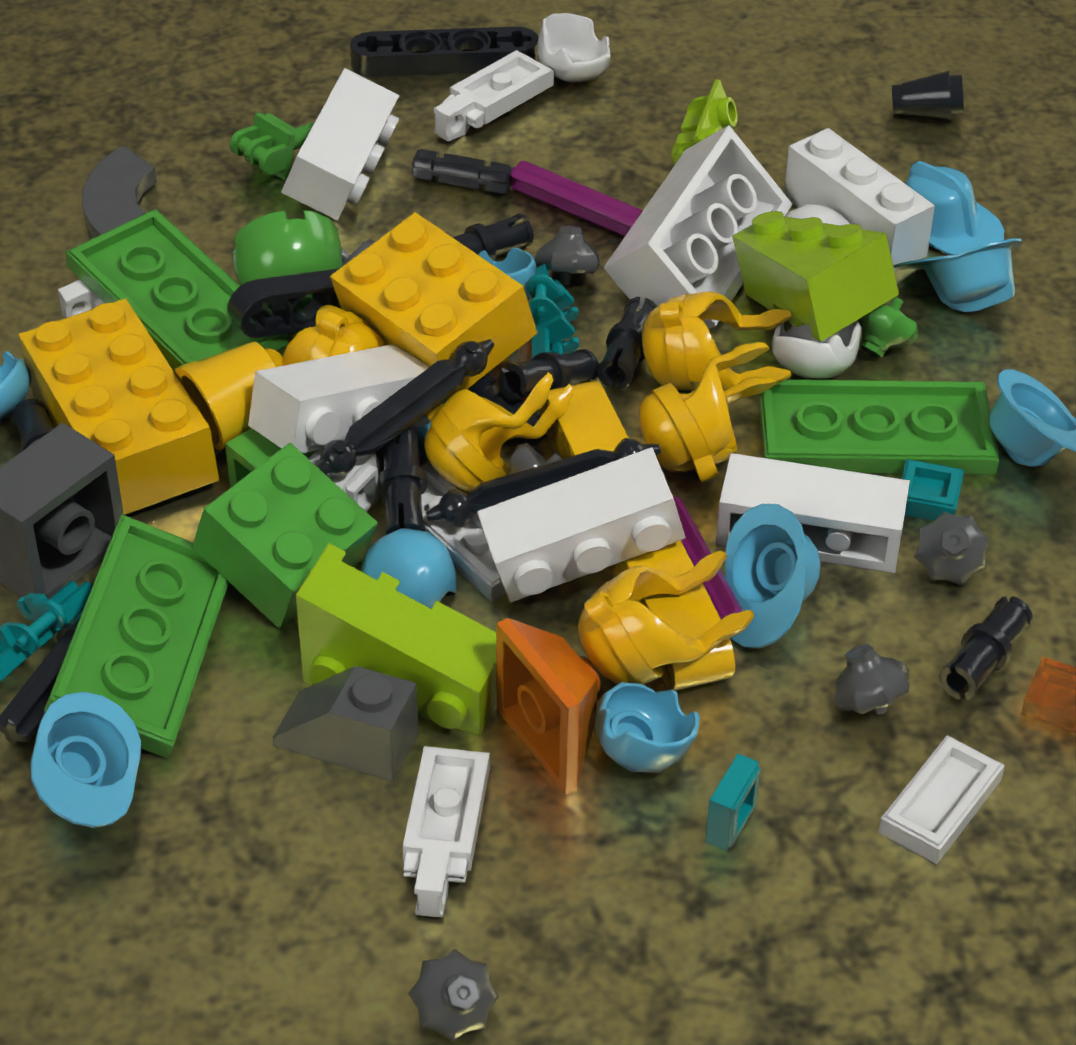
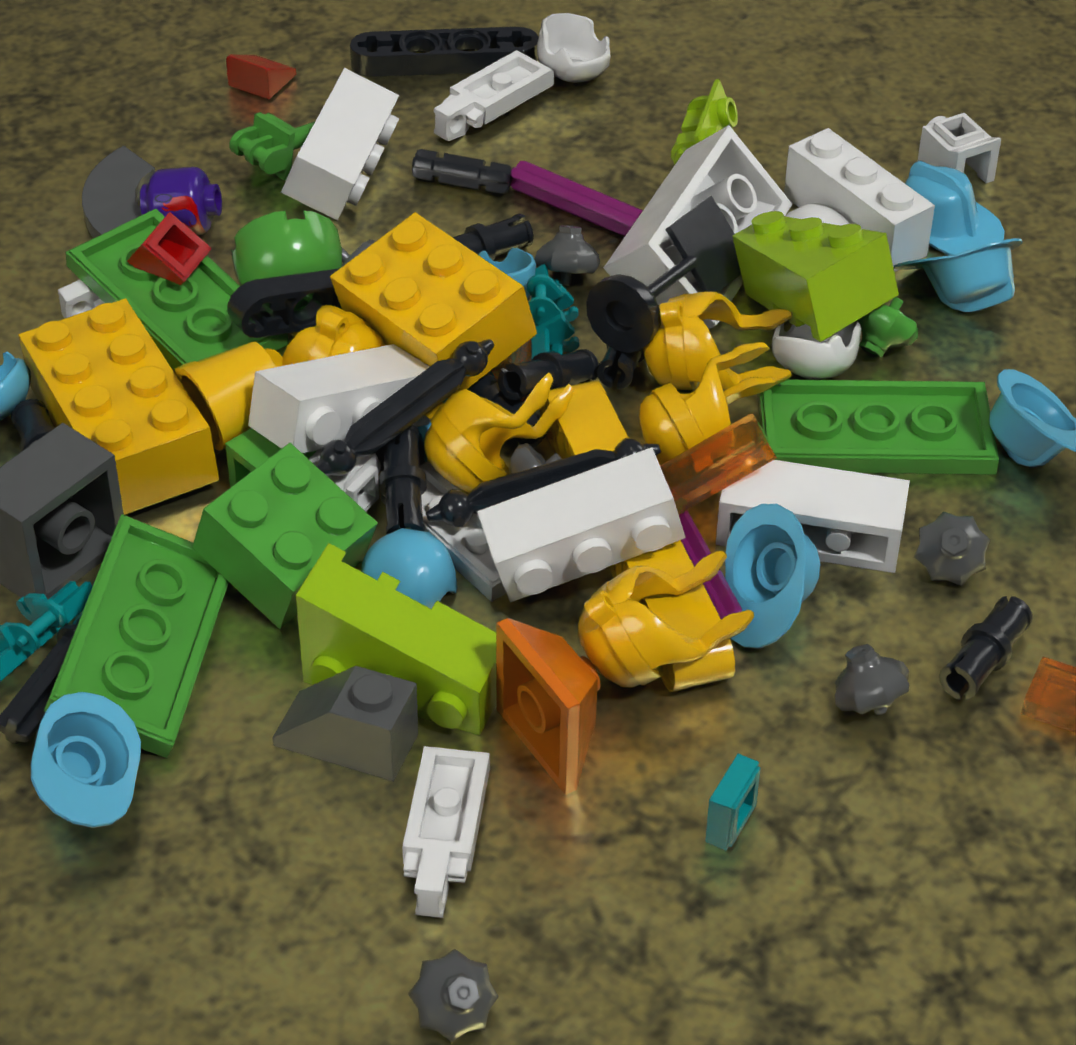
medium azure hair [594,682,700,773] -> none
white tile [878,735,1005,865] -> none
black cone [892,71,964,121] -> none
teal tile [902,459,964,521] -> none
none -> red slope [127,212,212,285]
none -> dark purple head [140,167,222,236]
none -> red slope [226,54,296,99]
none -> black piece [586,196,741,353]
none -> clear orange tile [660,413,777,514]
none -> white window [917,113,1001,183]

